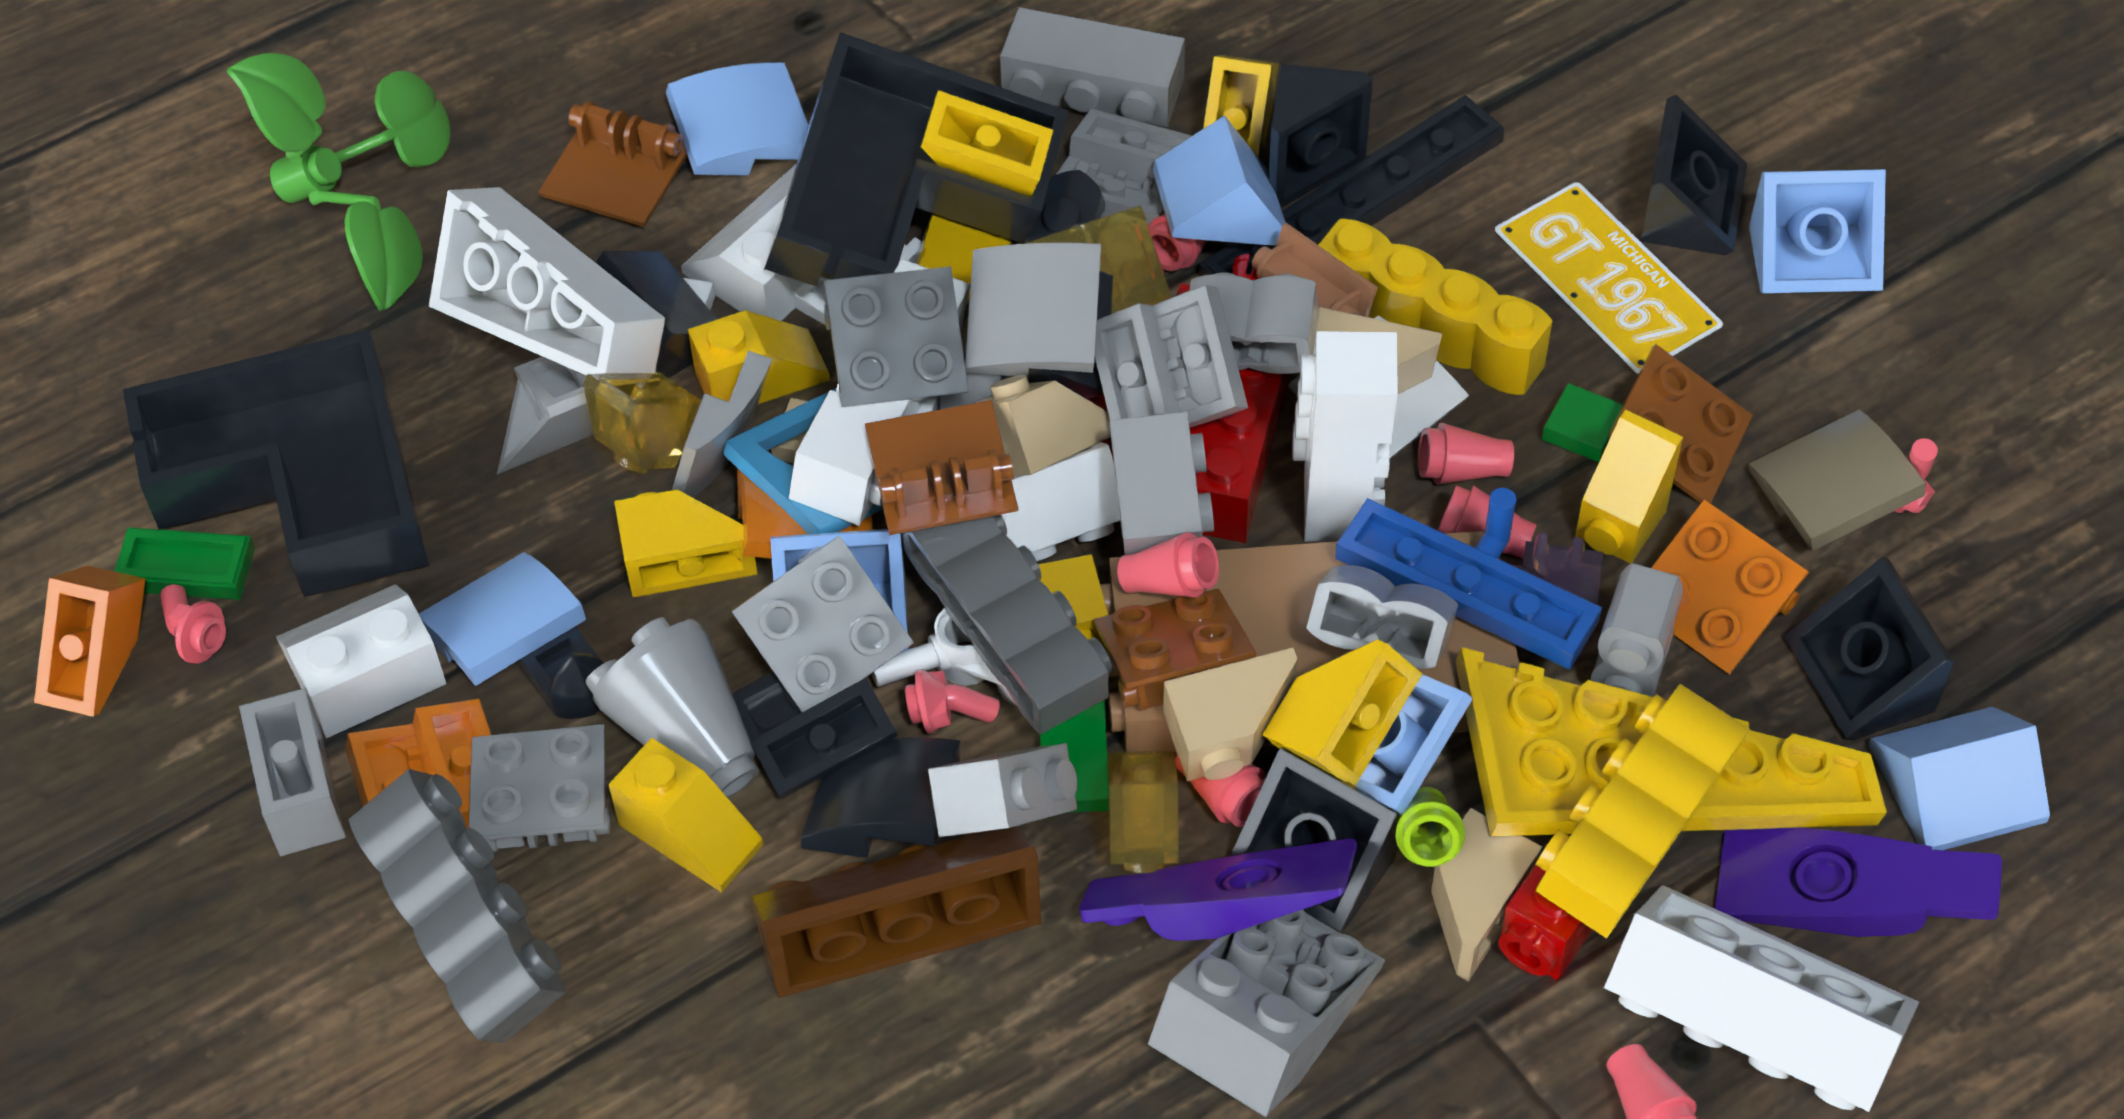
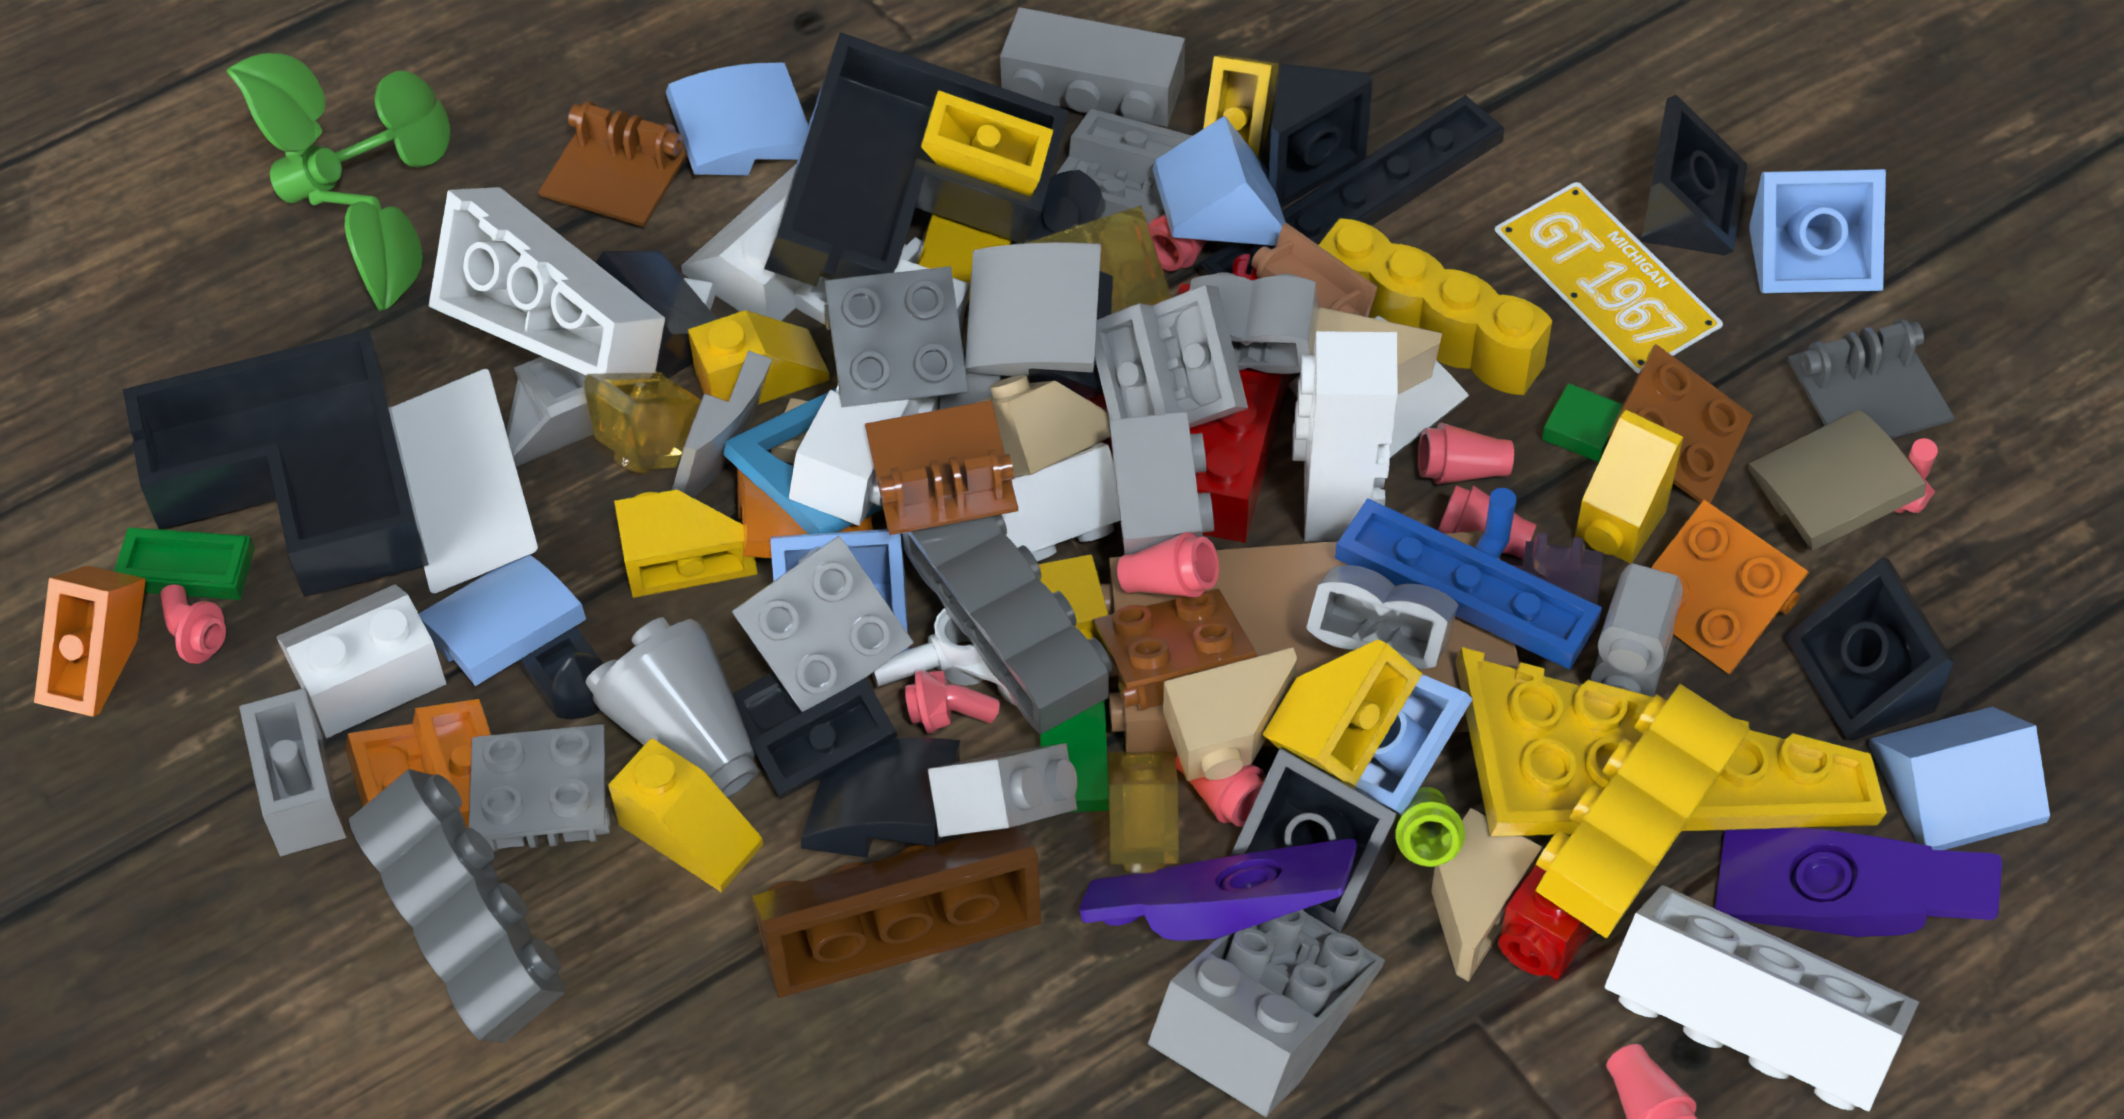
none -> white sticker [391,369,538,593]
none -> dark grey hinge [1787,318,1955,439]

